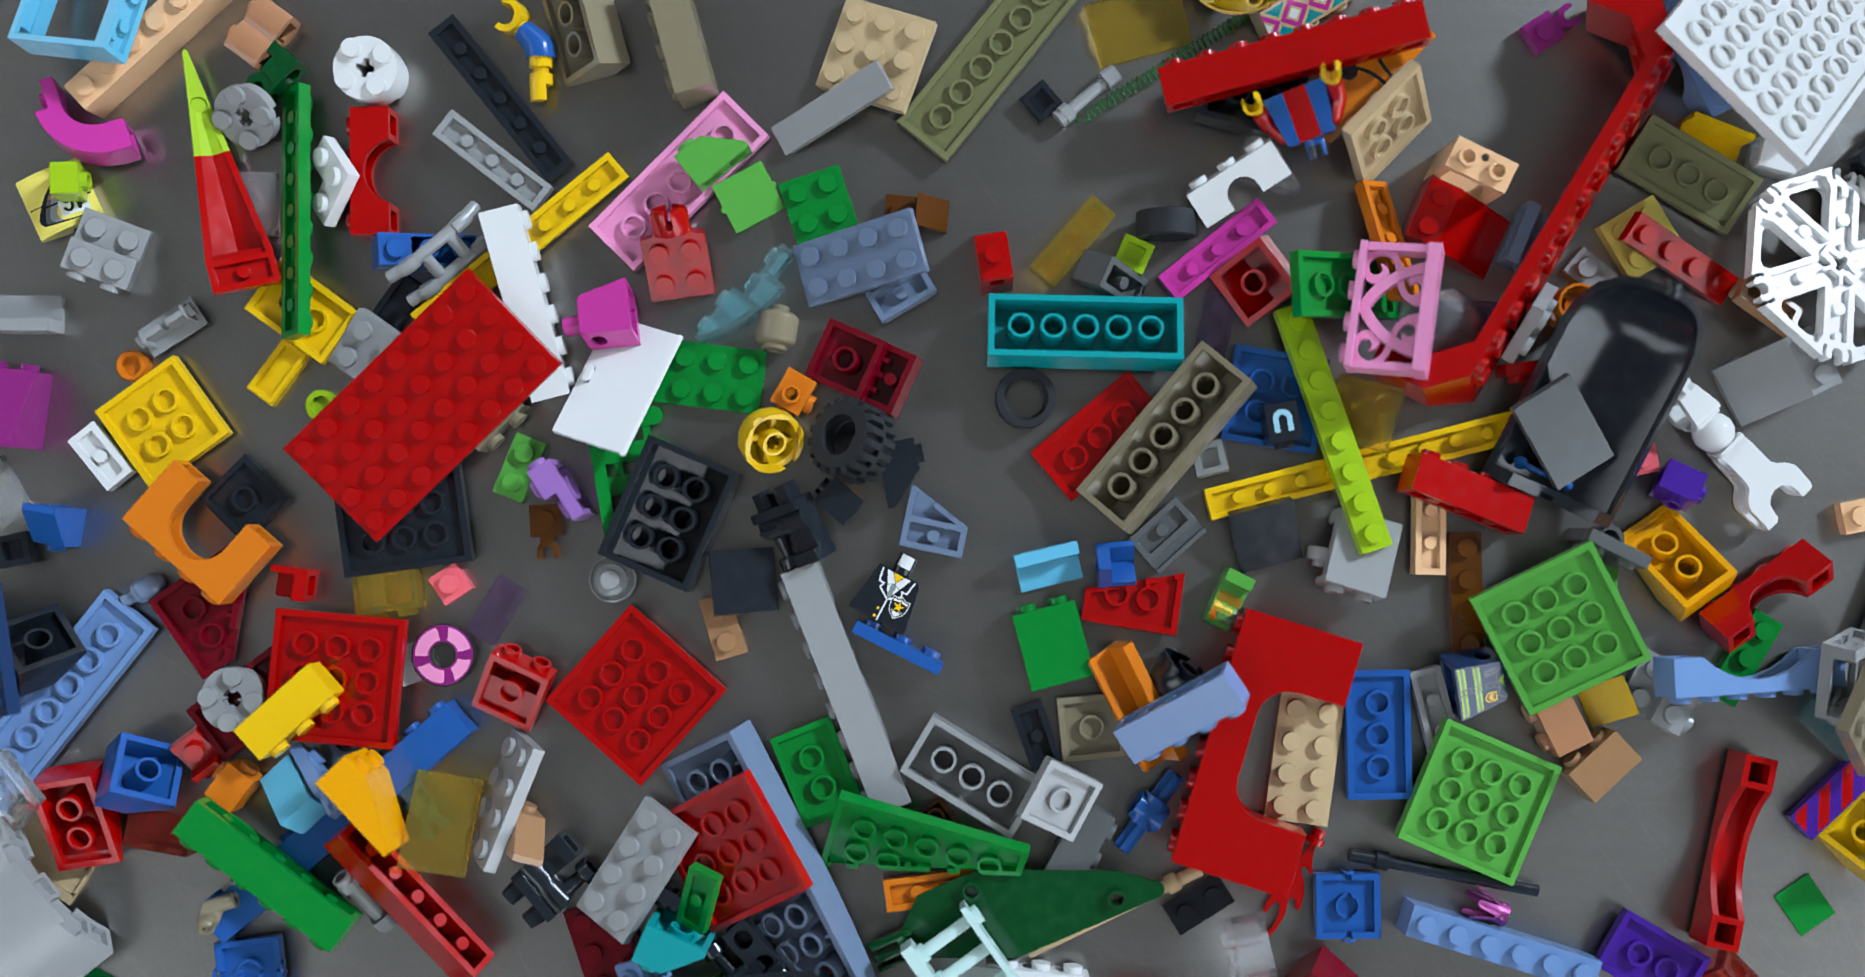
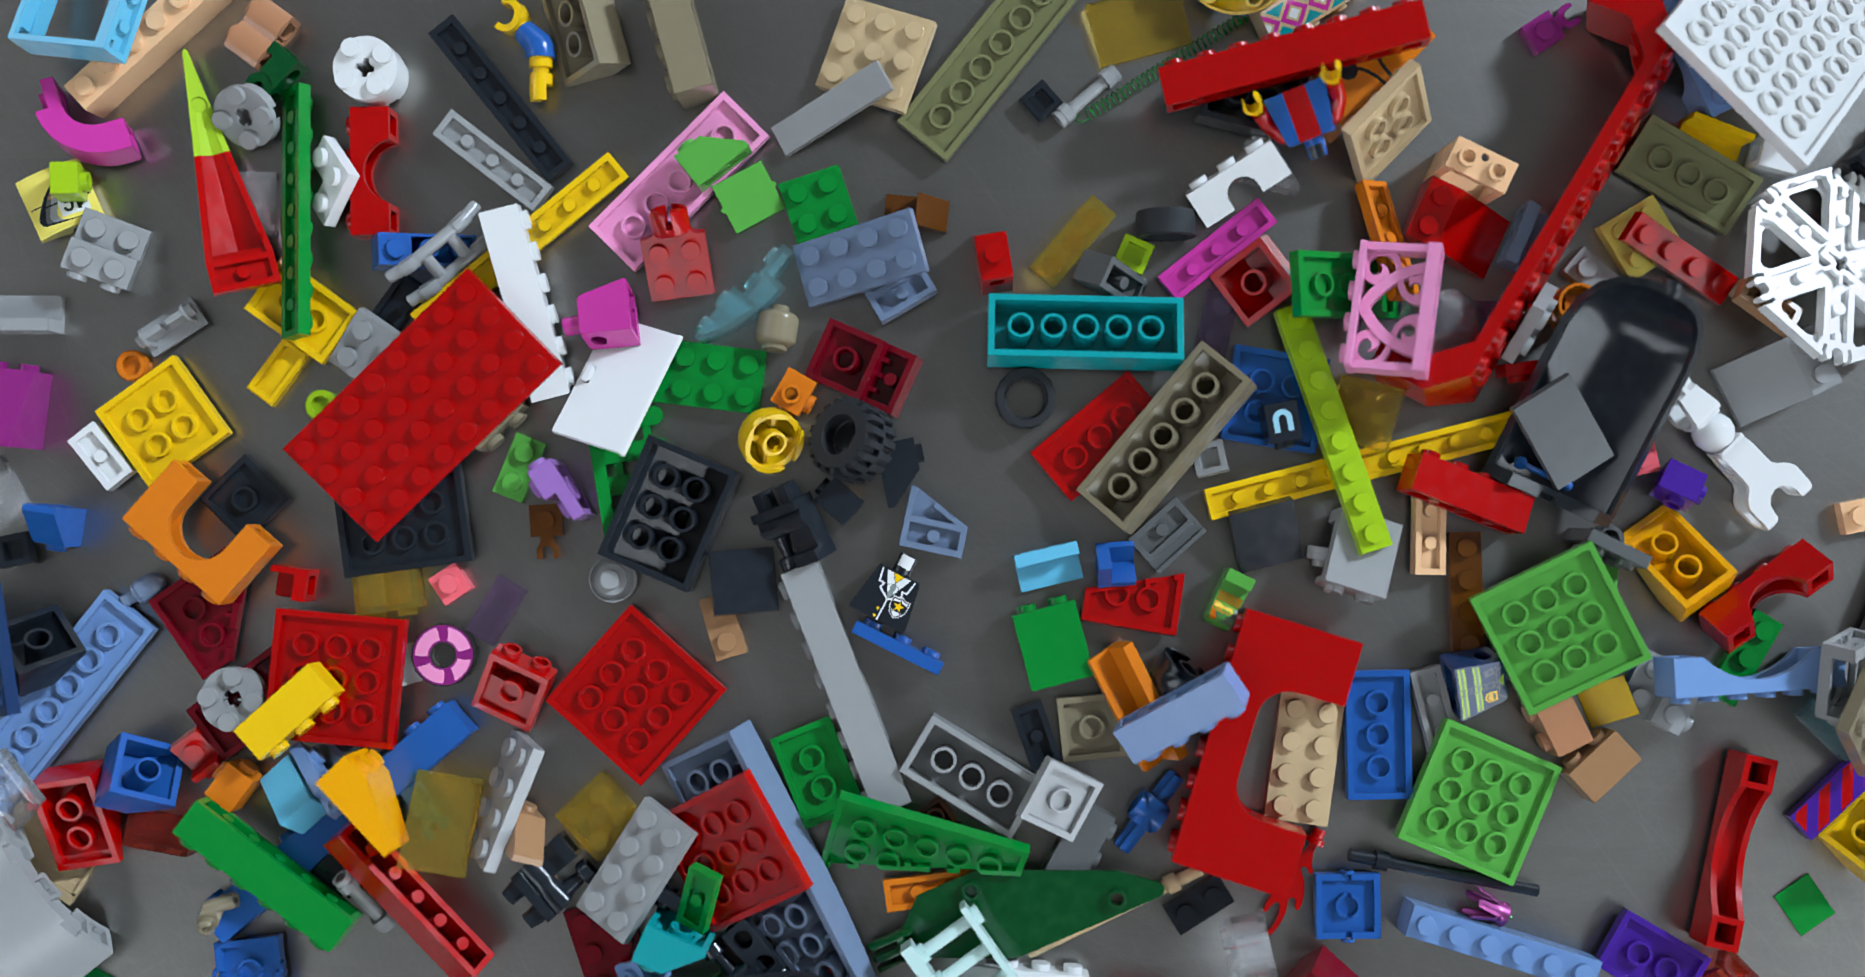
none -> clear yellow plate [554,770,638,862]

